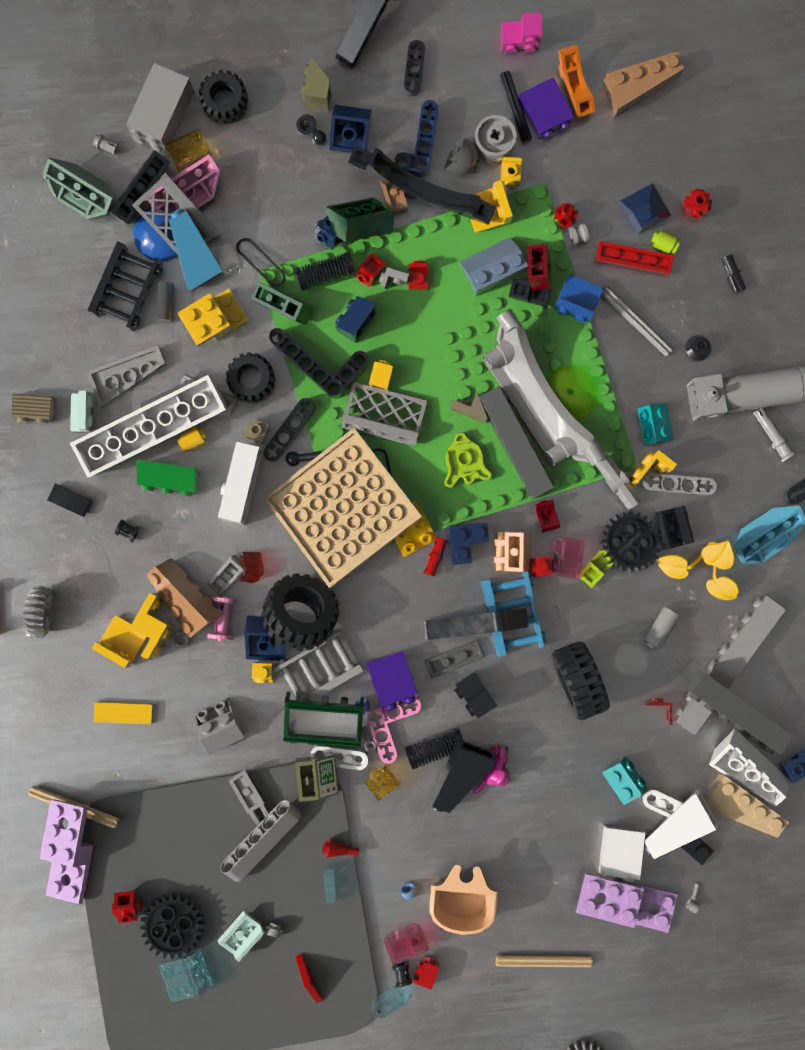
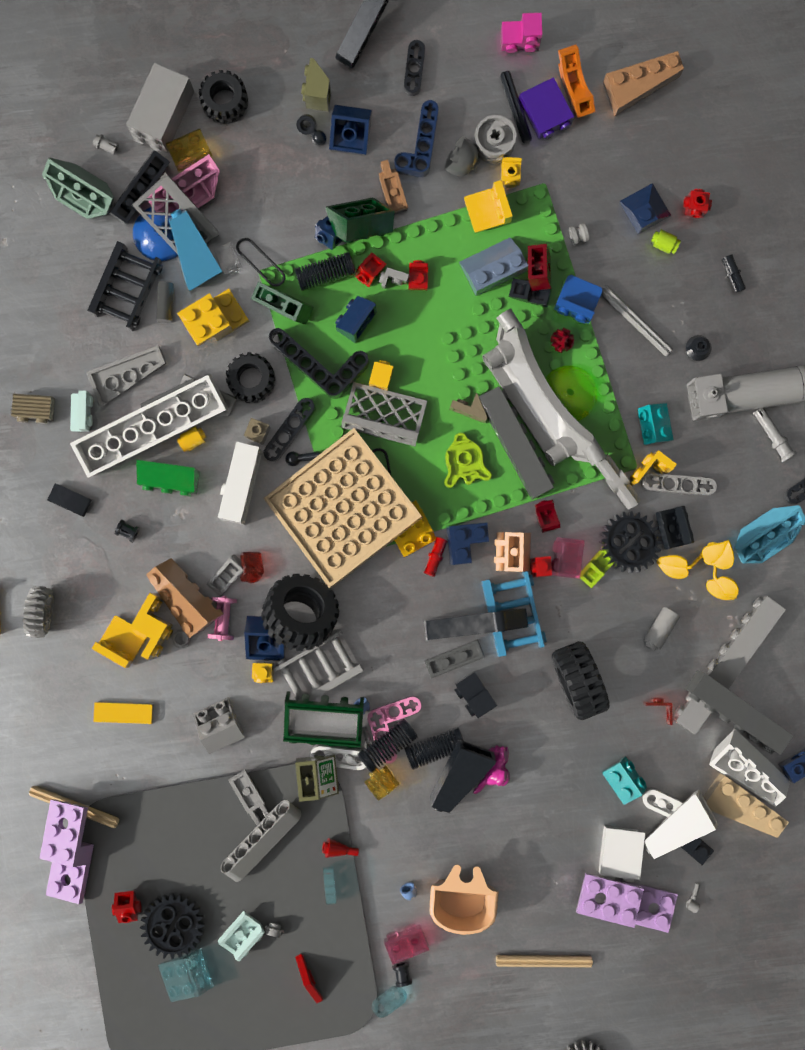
black slope [347,145,496,225] -> none
dark purple brick [366,651,419,711] -> none
red brick [413,956,440,990] -> none
red gear [554,203,578,227] -> none
red plate [595,241,674,275] -> none
none -> black piece [357,718,418,773]
none -> dark red gear [551,328,574,353]

